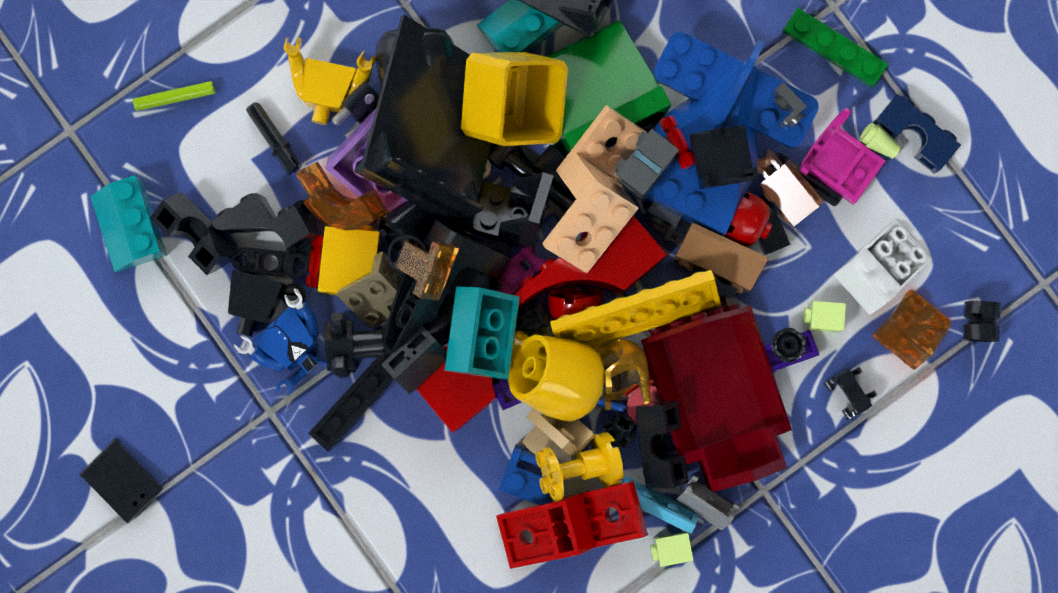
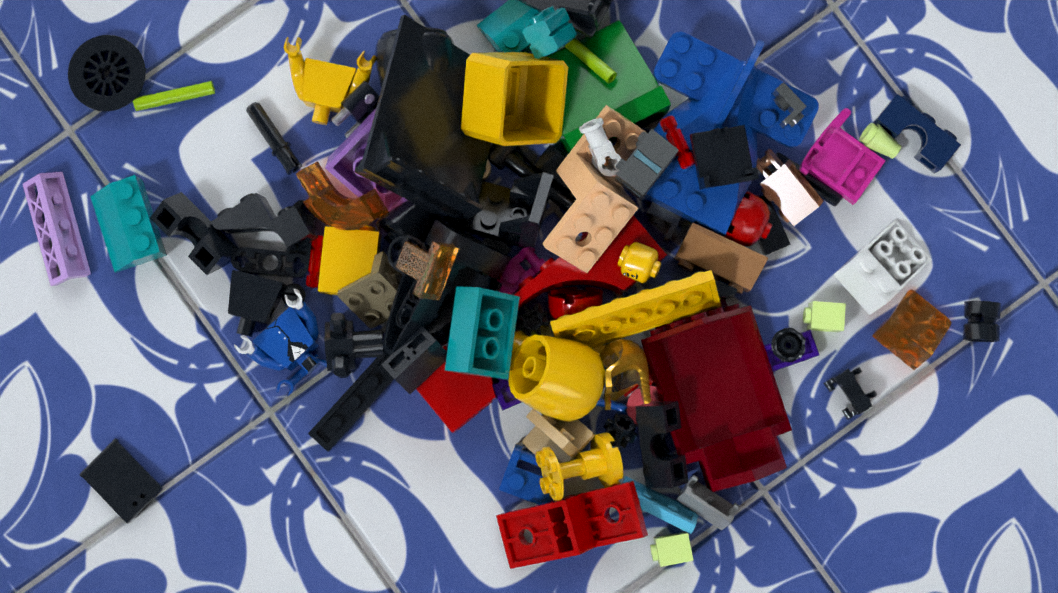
green plate [782,7,888,88] -> none
none -> lavender fence [23,172,91,286]
none -> black piece [68,35,146,111]
none -> teal brick [522,6,577,59]
none -> lime piece [564,38,617,84]
none -> white connector [579,118,621,176]
none -> yellow head [618,242,662,283]

